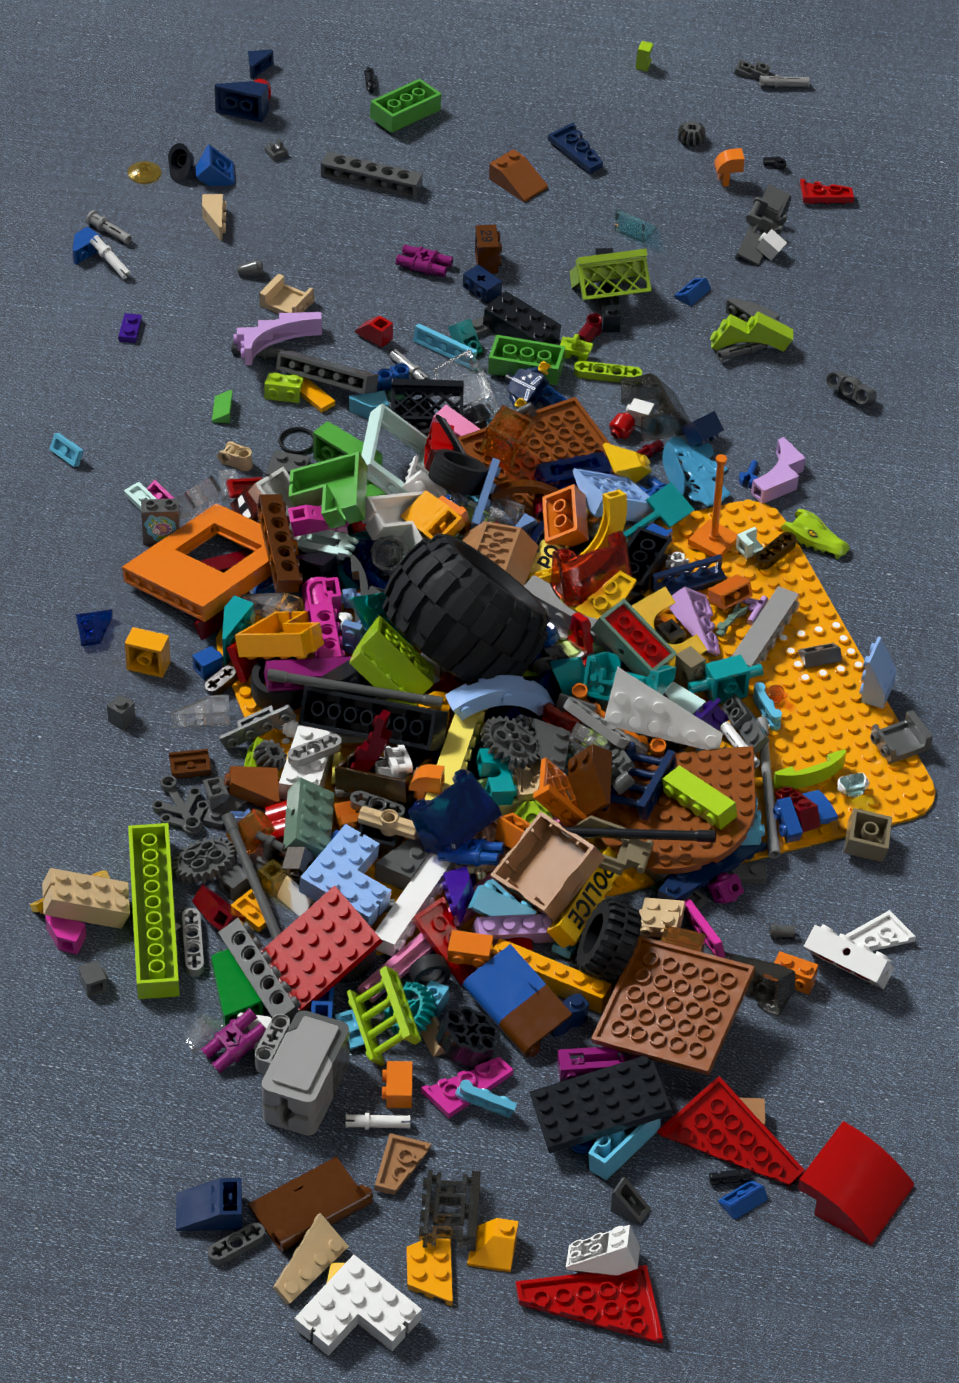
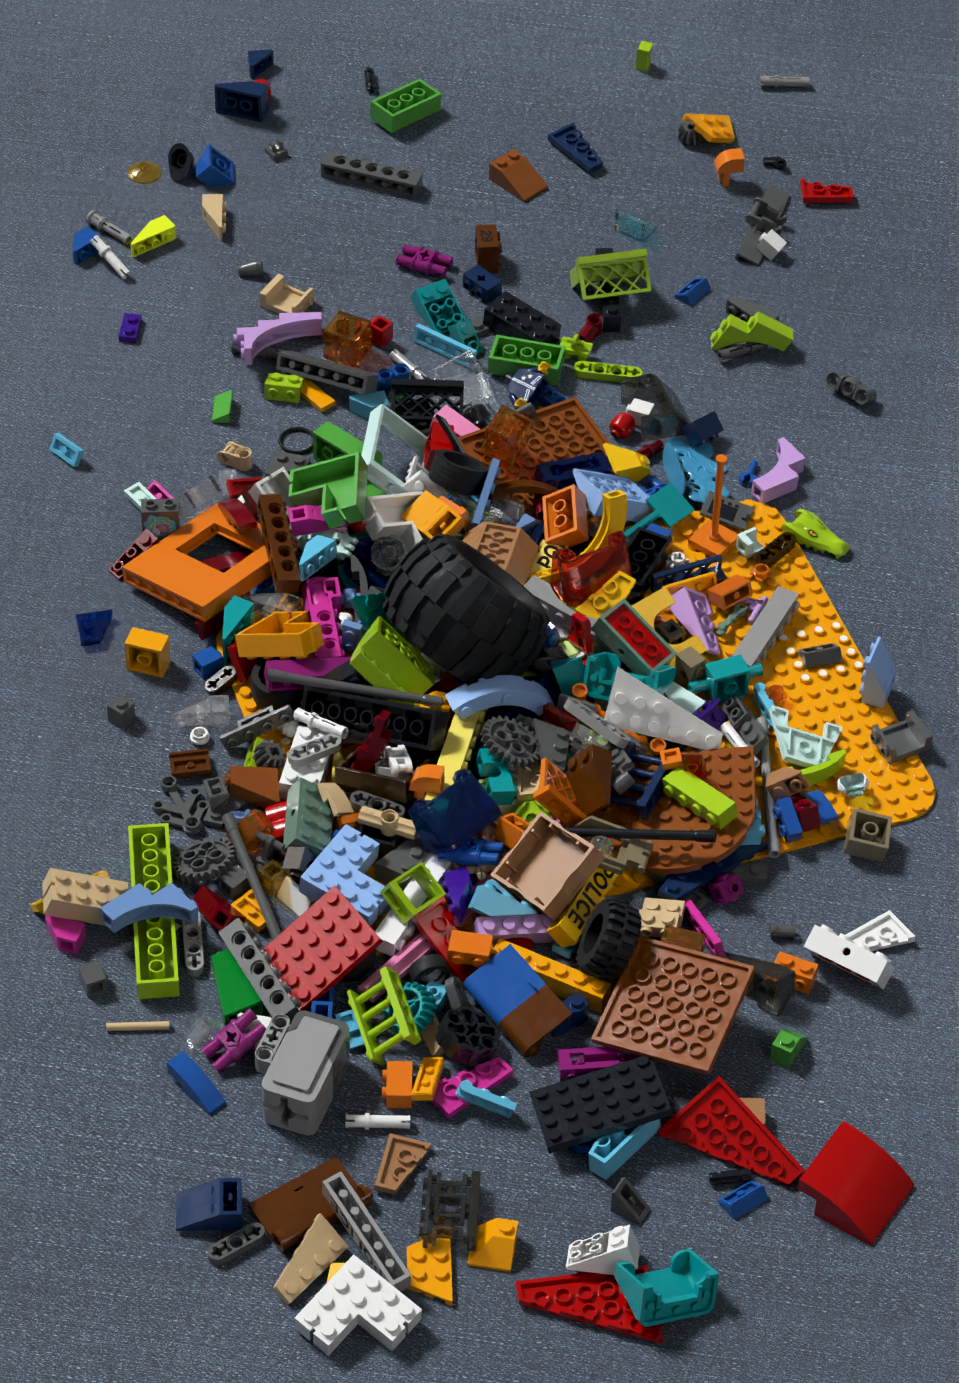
dark grey slope [734,60,771,79] -> none
none -> medium blue arch [100,883,199,933]
none -> tan bar [106,1021,170,1031]
none -> dark red slope [108,528,160,580]
none -> neon yellow slope [131,215,176,258]
none -> blue slope [167,1051,226,1115]
none -> white plate [190,727,210,745]
none -> dark red slope [218,498,258,532]
none -> white pin [293,708,349,739]
none -> medium azure slope [299,535,337,581]
none -> tan slope [317,783,354,816]
none -> light grey brick [322,1172,411,1292]
none -> clear orange brick [323,310,373,368]
none -> lime window [380,862,446,925]
none -> teal slope [410,279,466,334]
none -> light orange tile [411,1057,445,1101]
none -> dark grey beam [445,976,470,1009]
none -> clear gear [590,836,614,856]
none -> teal windscreen [614,1249,719,1327]
none -> orange tile [660,747,683,770]
none -> light orange tile [662,571,717,596]
none -> light orange wing [682,113,735,143]
none -> clear red slope [682,754,707,780]
none -> dark grey container [700,491,754,532]
none -> orange plate [750,563,772,582]
none -> medium nougat slope [765,767,810,802]
none -> light aqua wing [769,705,843,768]
none -> bright green slope [770,1028,808,1068]

